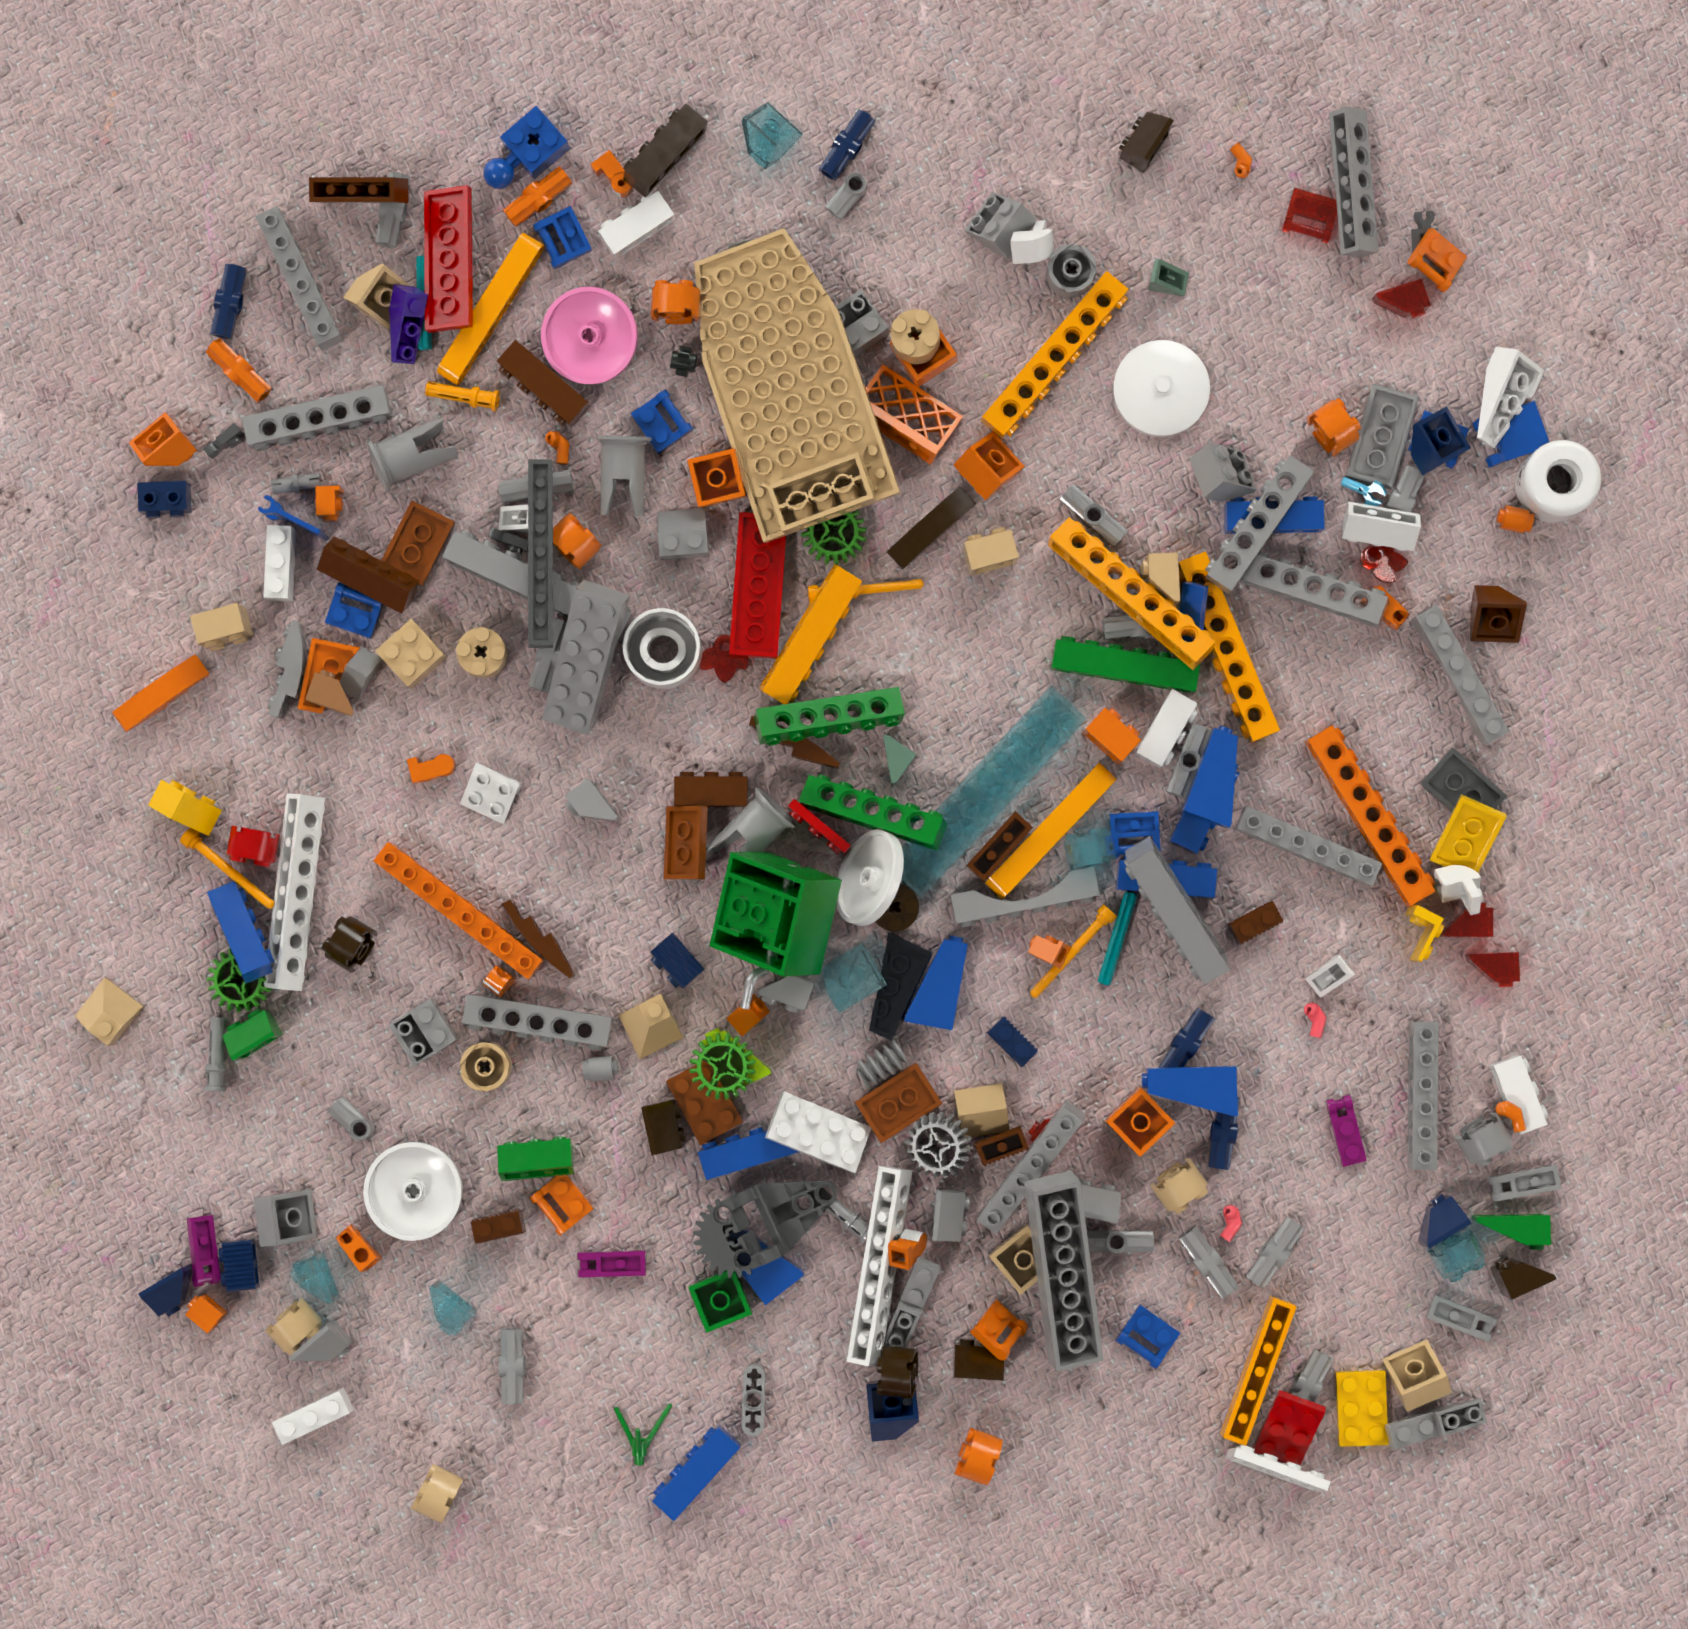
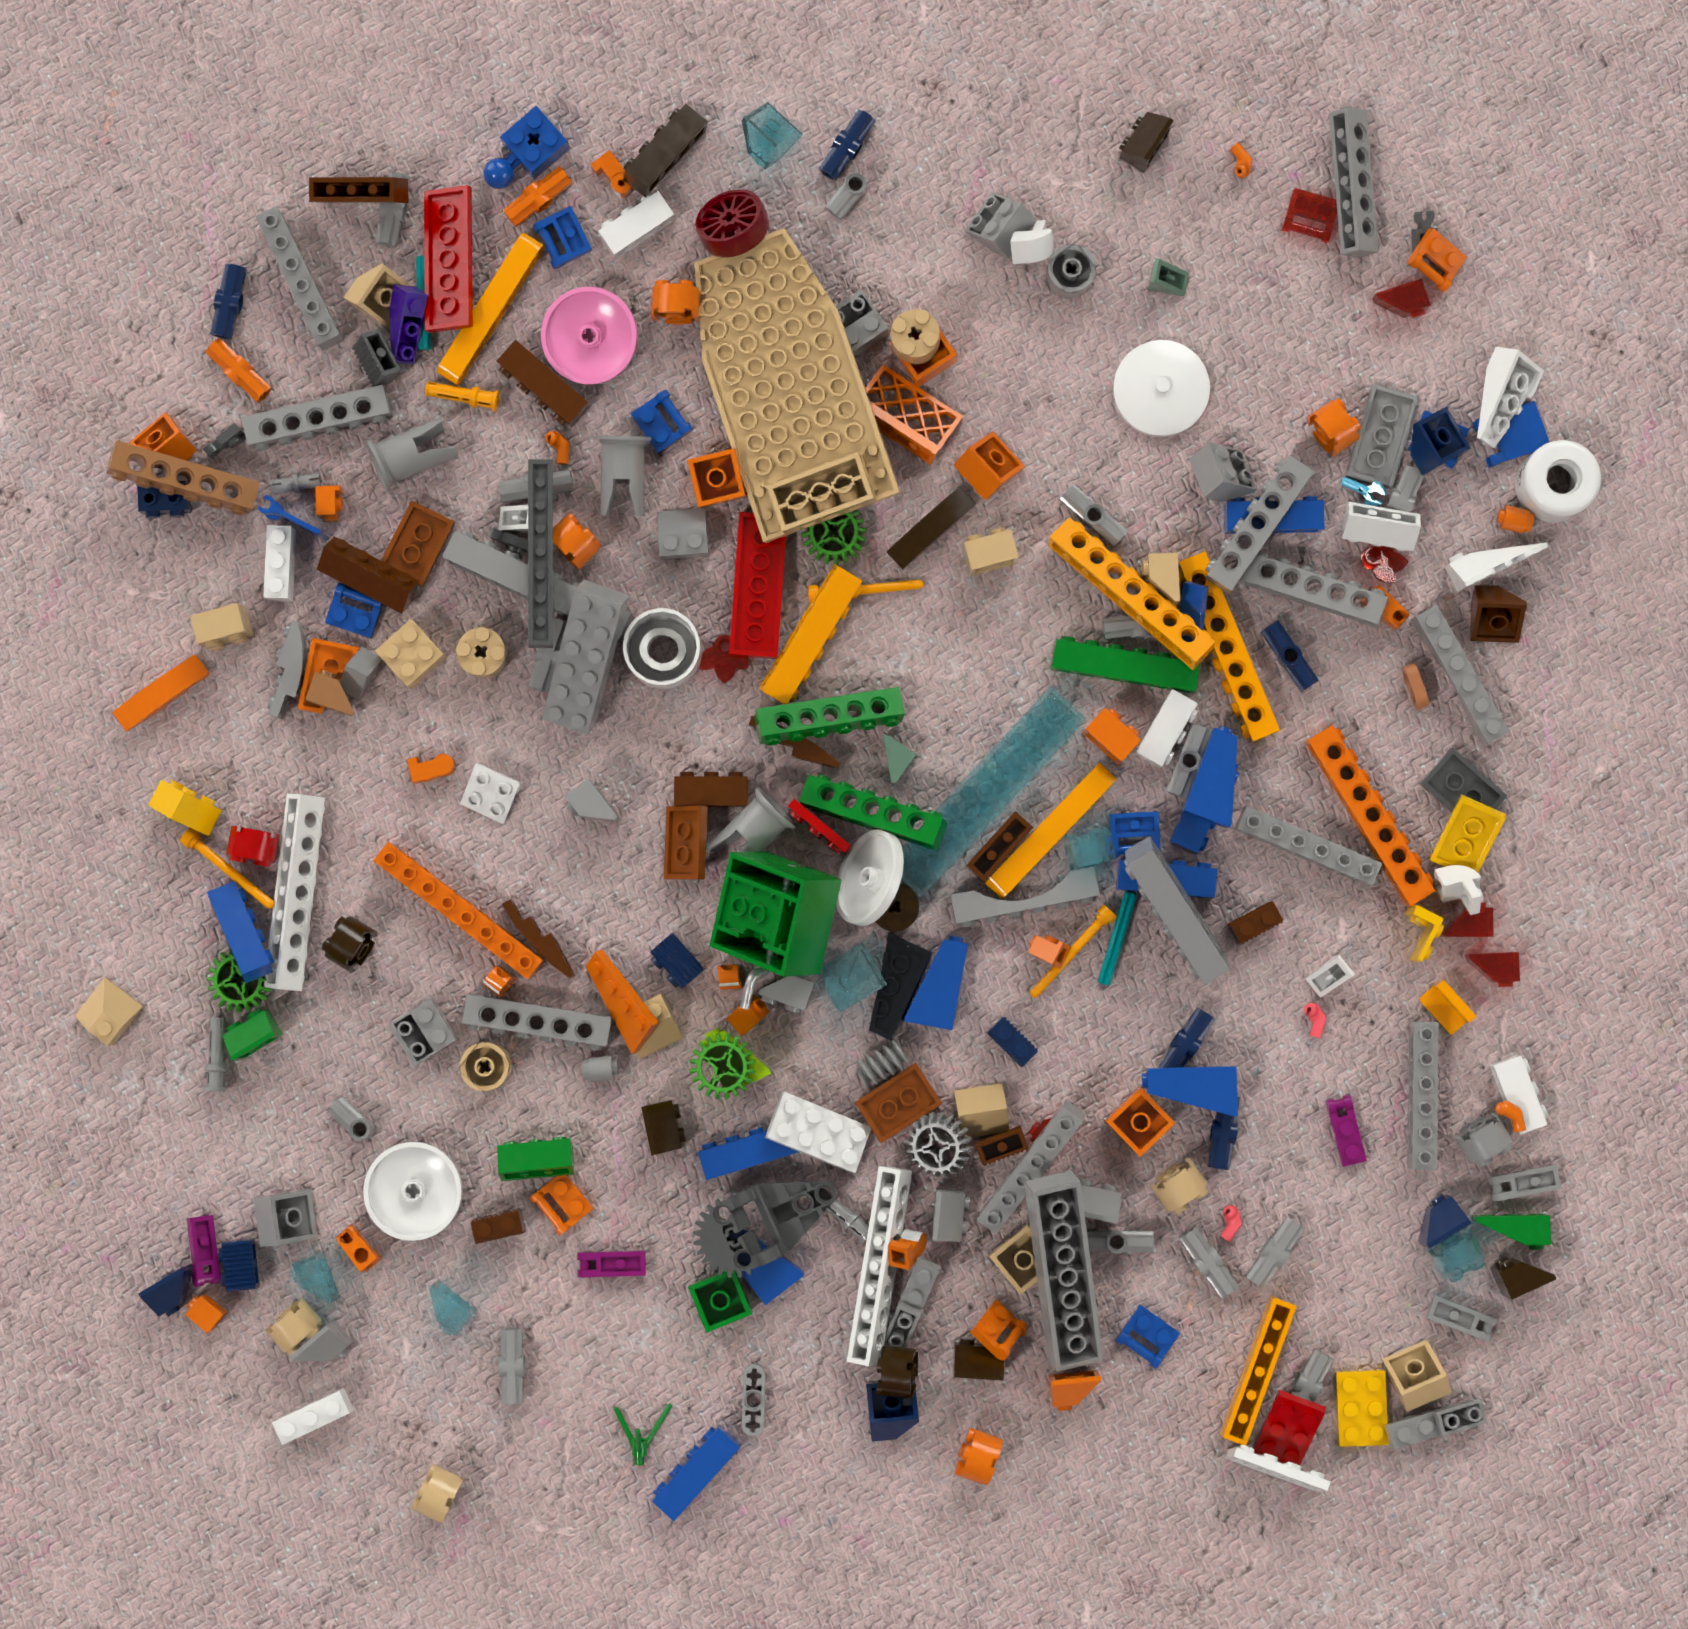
dark orange plate [666,1061,743,1146] -> none
pearl dark grey gear [670,346,697,377] -> none
light orange brick [981,271,1129,439] -> none
none -> medium nougat brick [106,440,260,516]
none -> dark grey brick [352,328,402,387]
none -> orange wing [585,949,659,1054]
none -> dark red piece [695,189,769,258]
none -> orange leg [718,964,742,990]
none -> orange slope [1048,1370,1101,1411]
none -> dark blue piece [1260,620,1319,692]
none -> nougat beam [1402,663,1429,710]
none -> light orange panel [1419,980,1477,1035]
none -> white wedge [1445,542,1549,593]

